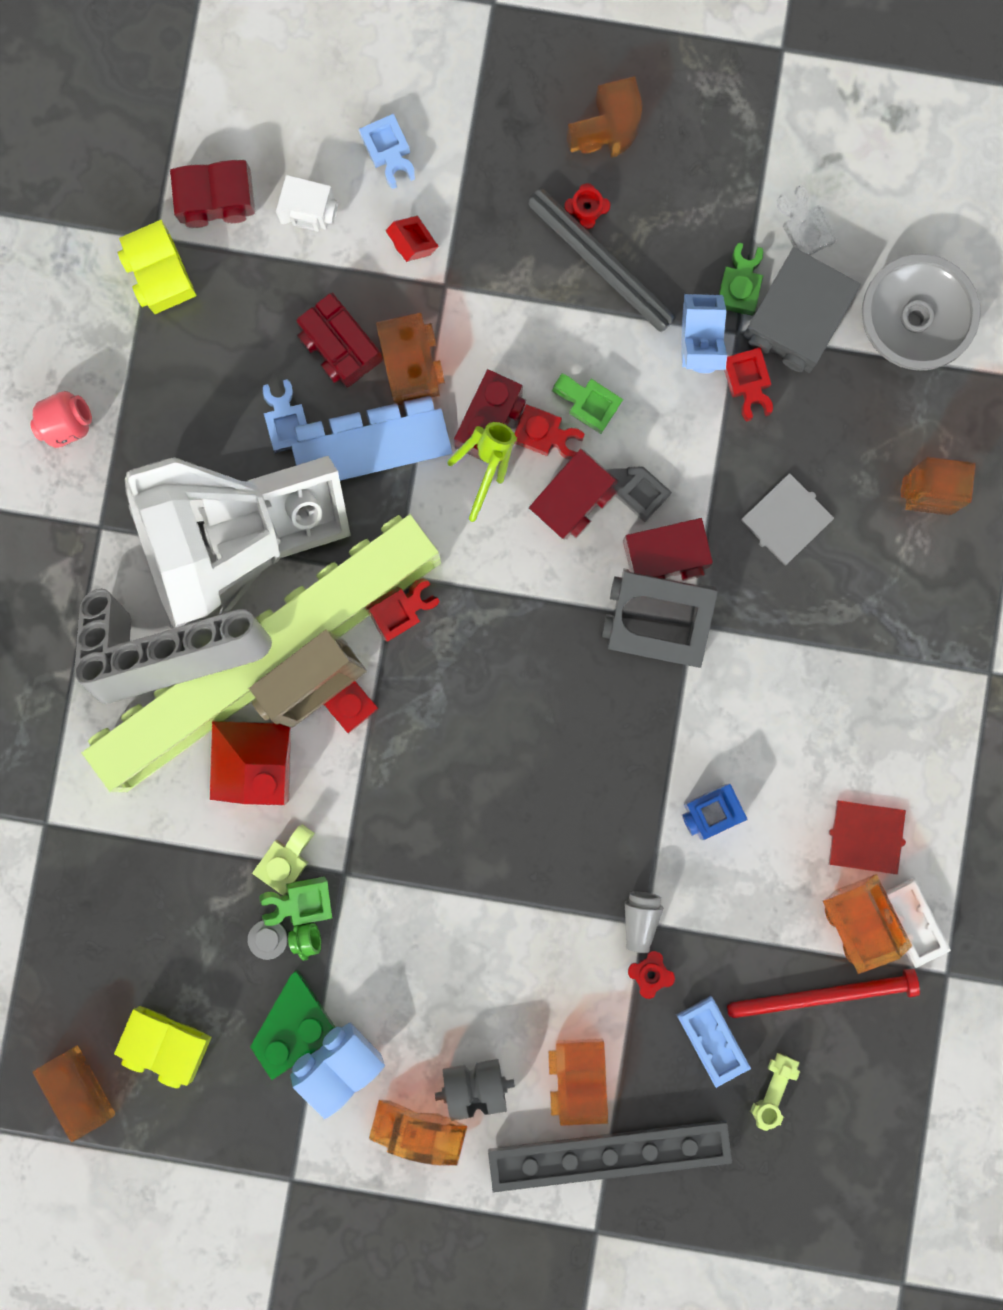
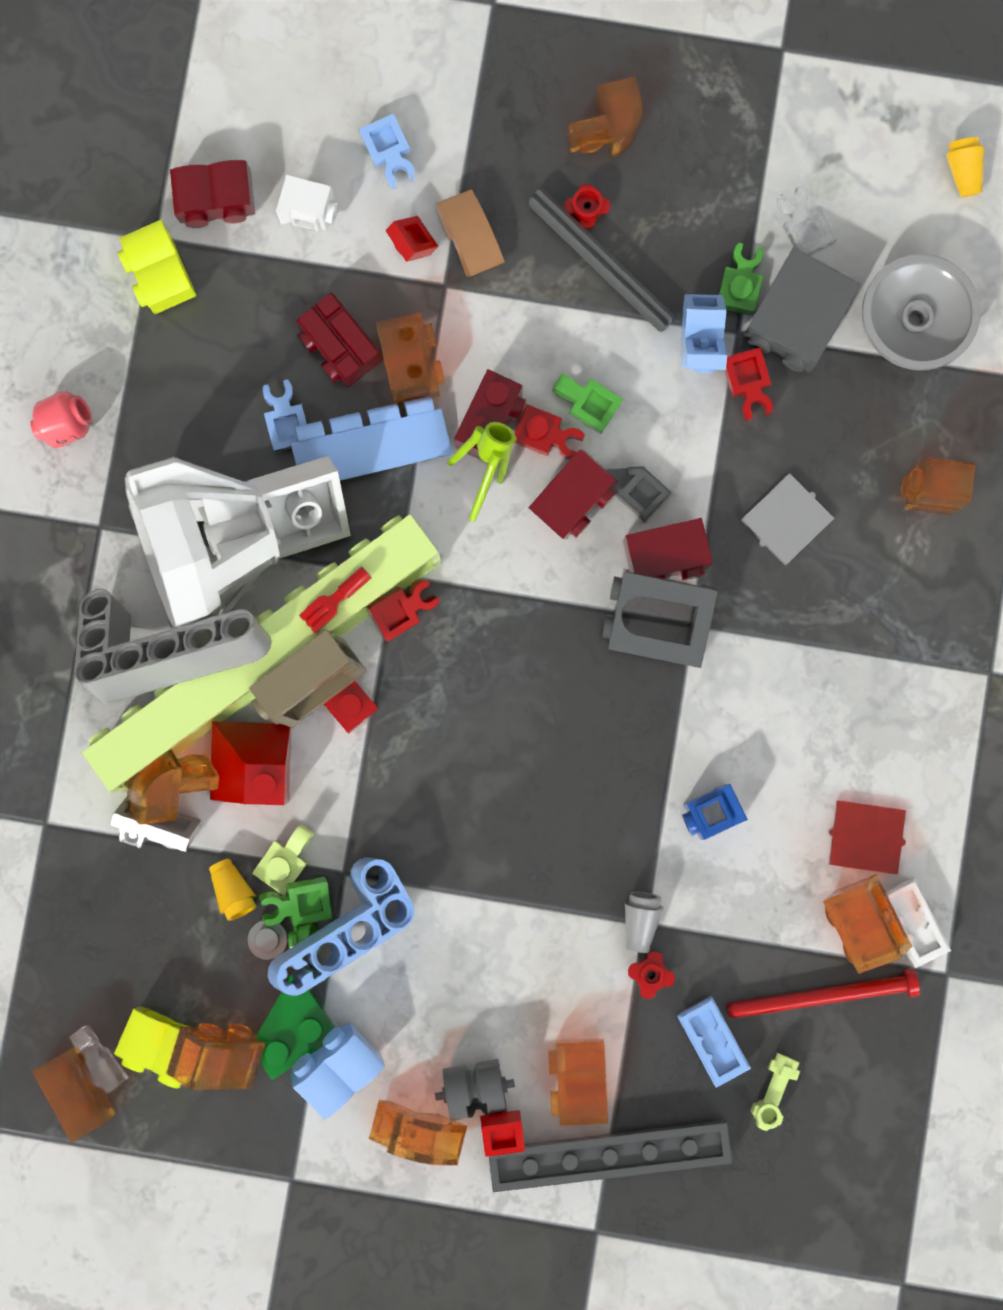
none -> clear plate [69,1024,129,1094]
none -> hinge [111,795,201,852]
none -> clear orange brick [126,748,219,825]
none -> clear orange brick [166,1023,266,1090]
none -> yellow cone [209,858,257,921]
none -> light blue beam [268,857,414,996]
none -> red piece [299,566,372,634]
none -> medium nougat slope [435,189,505,277]
none -> red plate [480,1110,525,1157]
none -> yellow cone [945,137,985,198]

